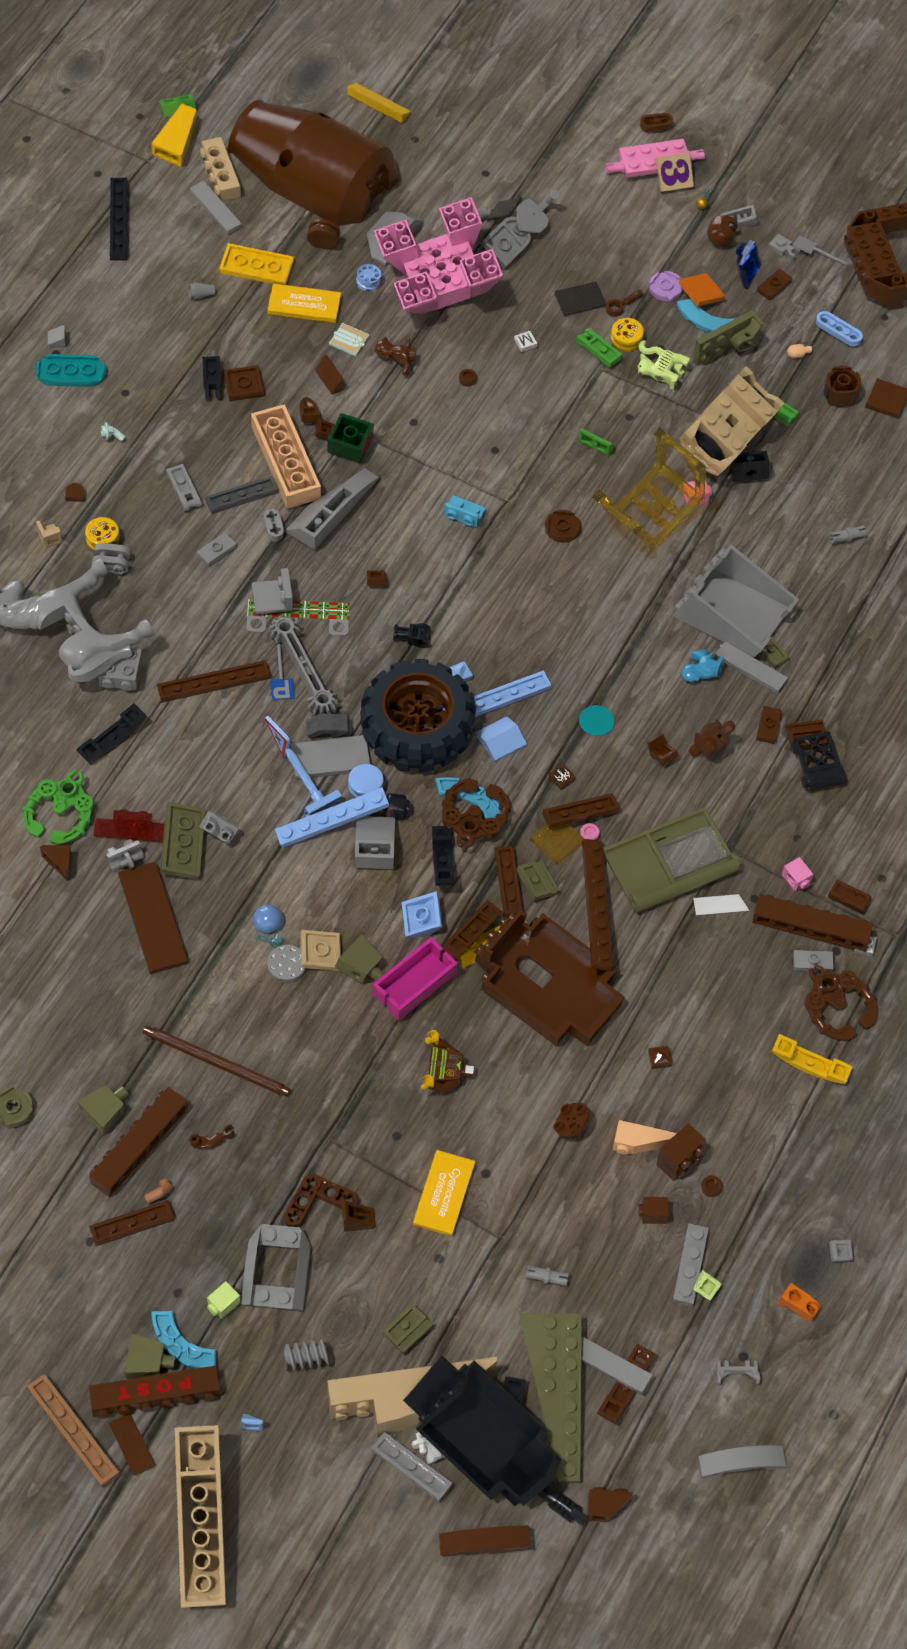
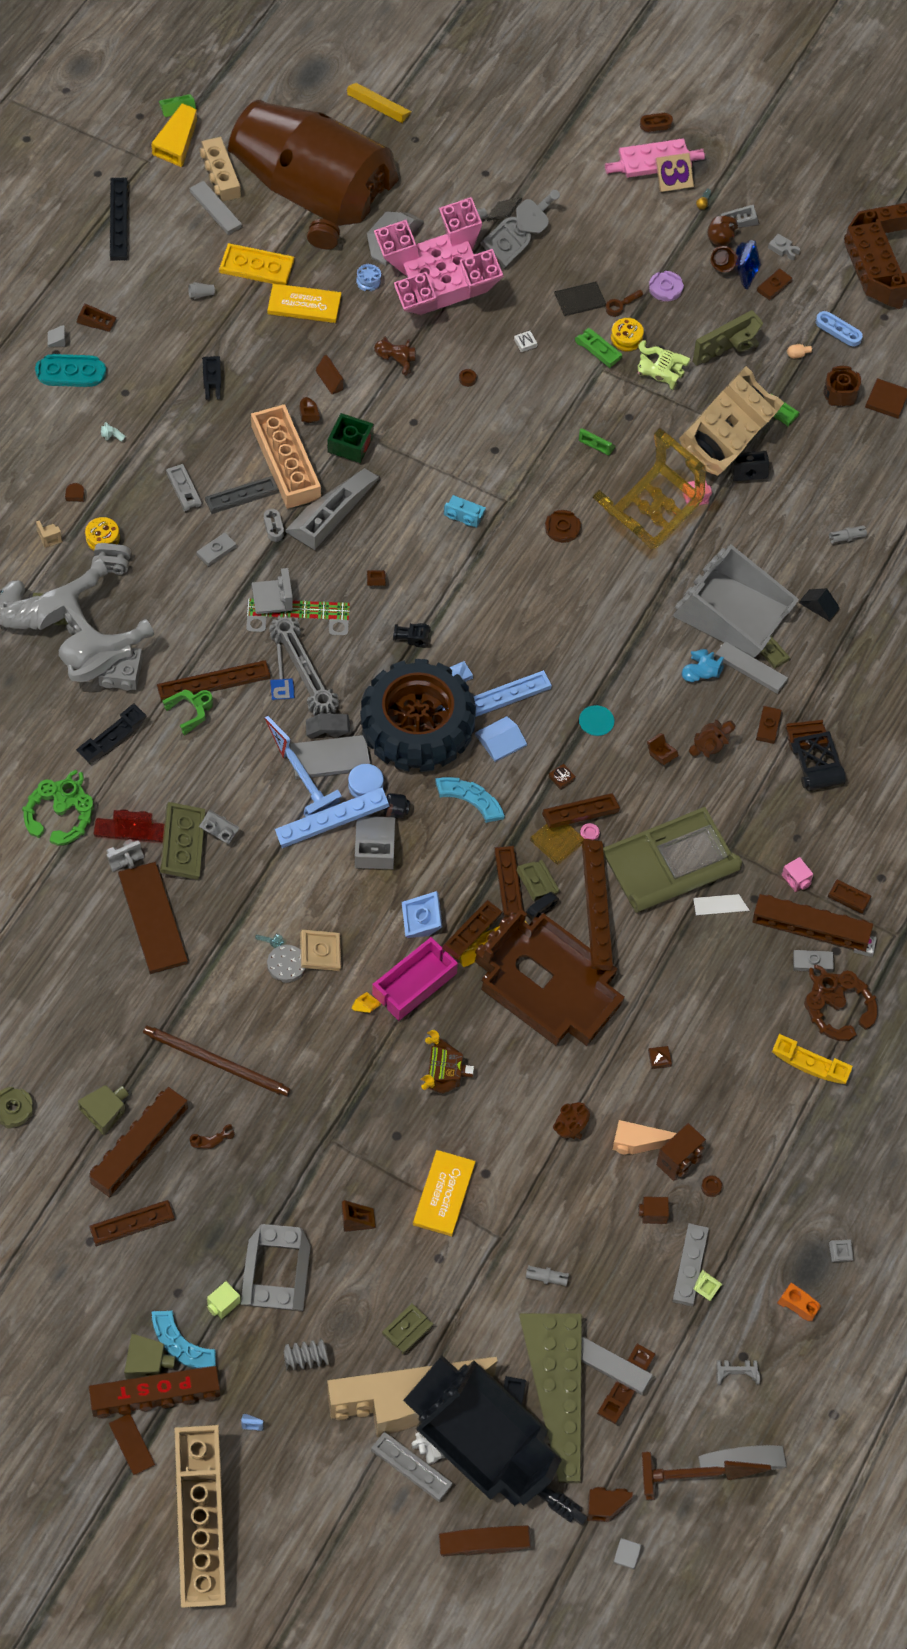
medium nougat plate [27,1374,119,1487] -> none
reddish brown slope [40,845,72,881] -> none
nougat arm [144,1179,172,1204] -> none
reddish brown tile [224,365,264,401] -> none
medium blue hair [253,904,284,934] -> none
reddish brown beam [284,1174,358,1227] -> none
reddish brown tile [315,419,335,440] -> none
piece [329,323,369,356] -> none
olive torso [335,934,385,983] -> none
black slope [432,826,455,886] -> none
reddish brown piece [442,778,512,849] -> none
medium azure tile [676,299,736,333] -> none
orange tile [678,273,726,307] -> none
light grey piece [792,235,848,266] -> none
none -> reddish brown slope [76,303,117,332]
none -> bright green piece [162,690,213,736]
none -> yellow slope [351,992,381,1013]
none -> black beam [526,892,559,921]
none -> light grey slope [613,1538,641,1569]
none -> reddish brown piece [642,1452,771,1501]
none -> reddish brown hair [710,246,738,273]
none -> black slope [799,588,840,622]

